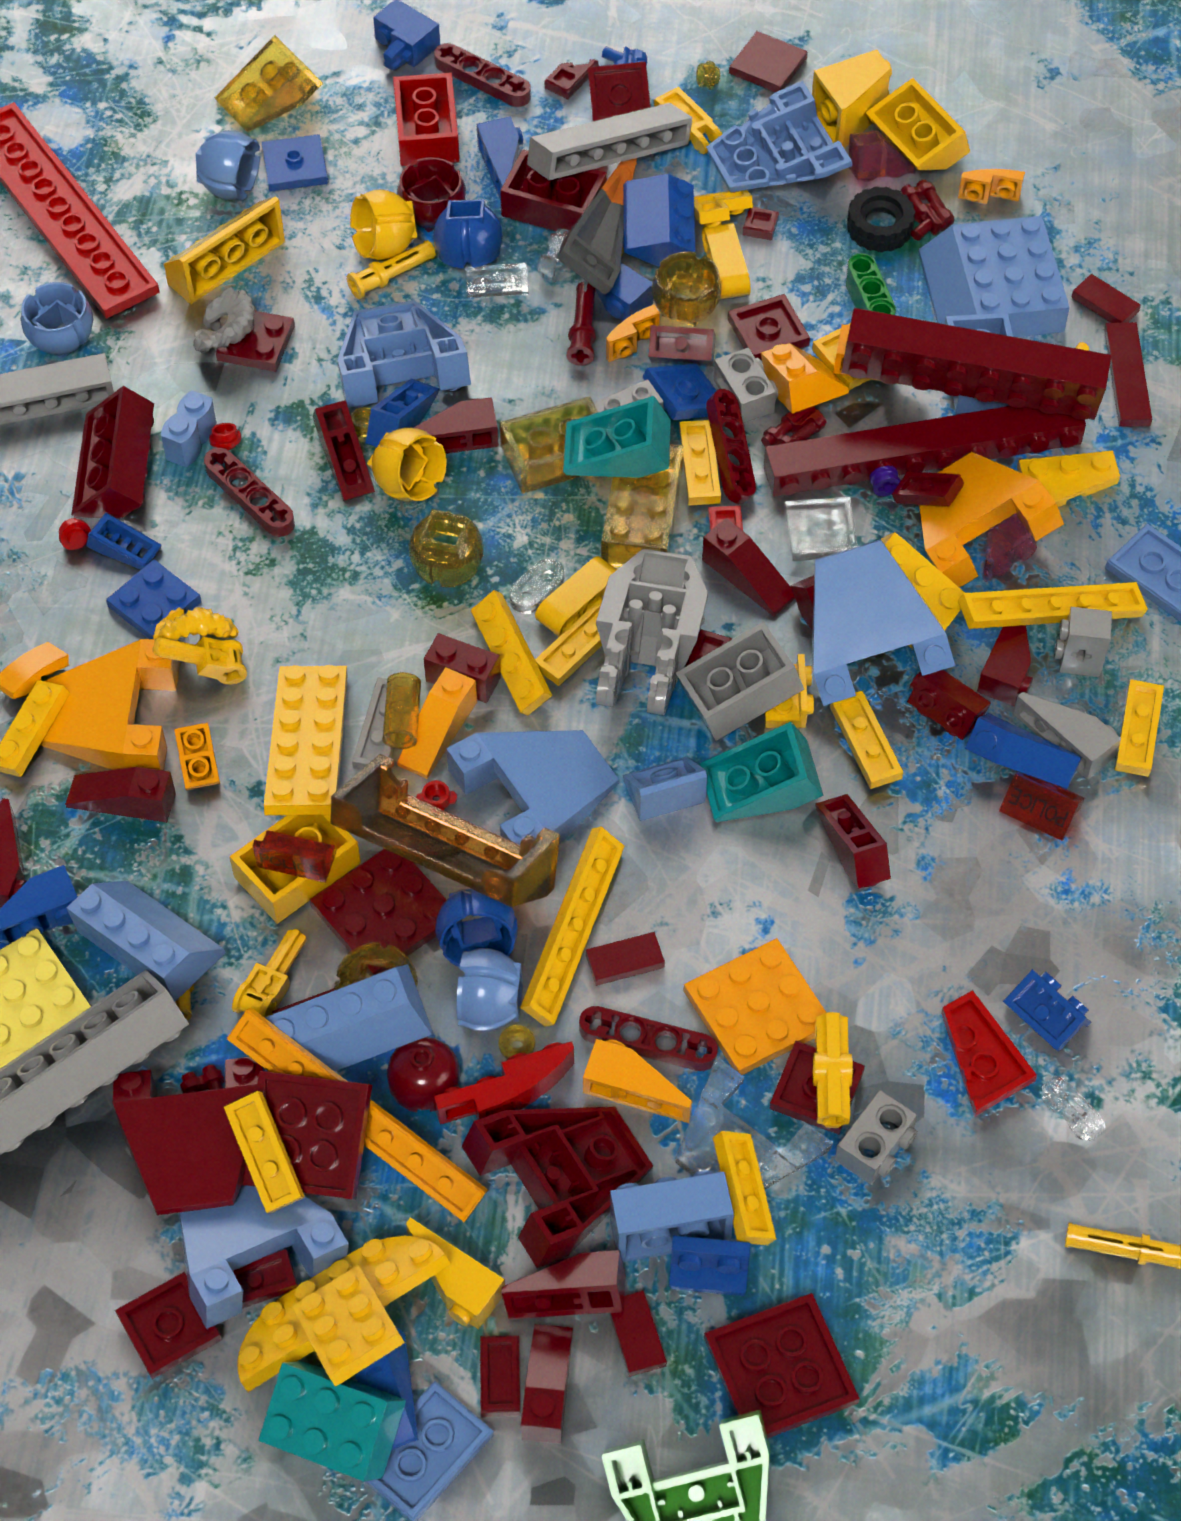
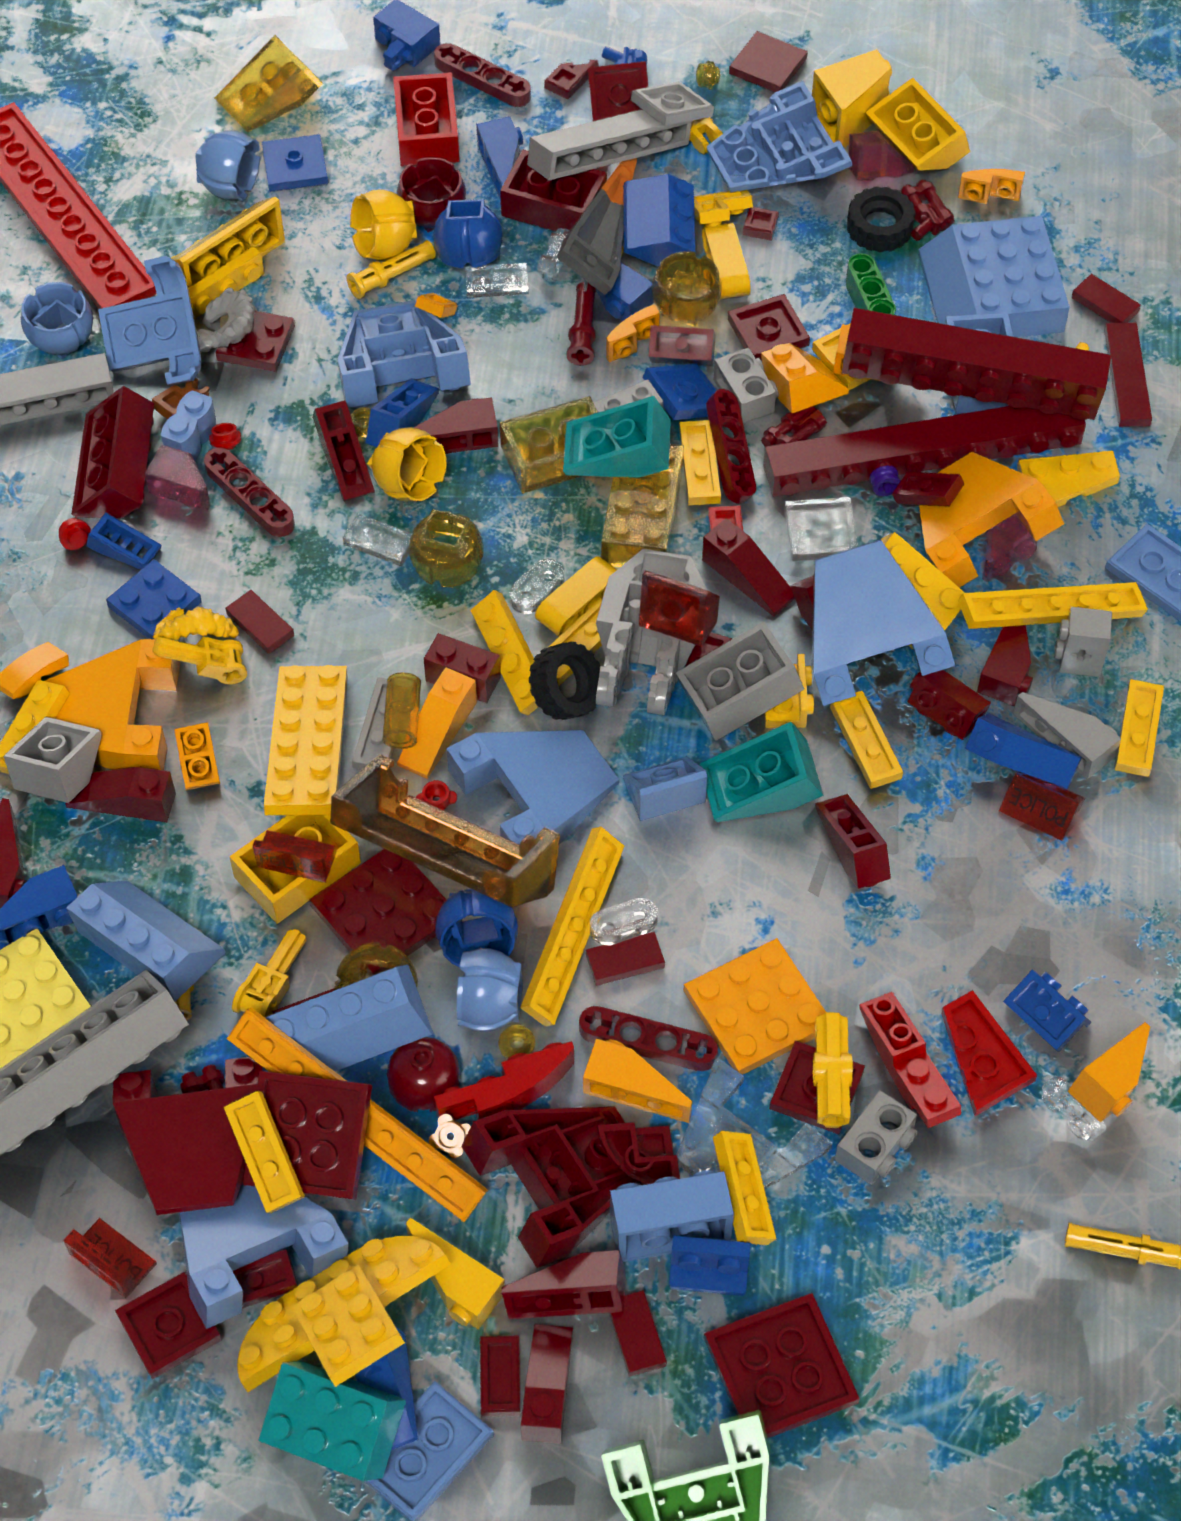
none -> light grey slope [4,717,102,803]
none -> clear red panel [63,1218,157,1299]
none -> medium blue piece [98,256,201,386]
none -> clear pink slope [145,444,210,511]
none -> dark orange plate [152,378,209,419]
none -> yellow plate [188,246,264,319]
none -> dark red tile [225,590,294,654]
none -> clear plate [342,513,416,567]
none -> light orange tile [415,293,458,318]
none -> plate [429,1114,471,1158]
none -> black tyre [529,642,600,720]
none -> clear plate [590,898,658,945]
none -> dark red brick [597,1122,681,1185]
none -> light grey tile [631,81,714,126]
none -> clear red slope [639,570,720,647]
none -> red slope [859,991,961,1128]
none -> light orange slope [1068,1022,1150,1123]

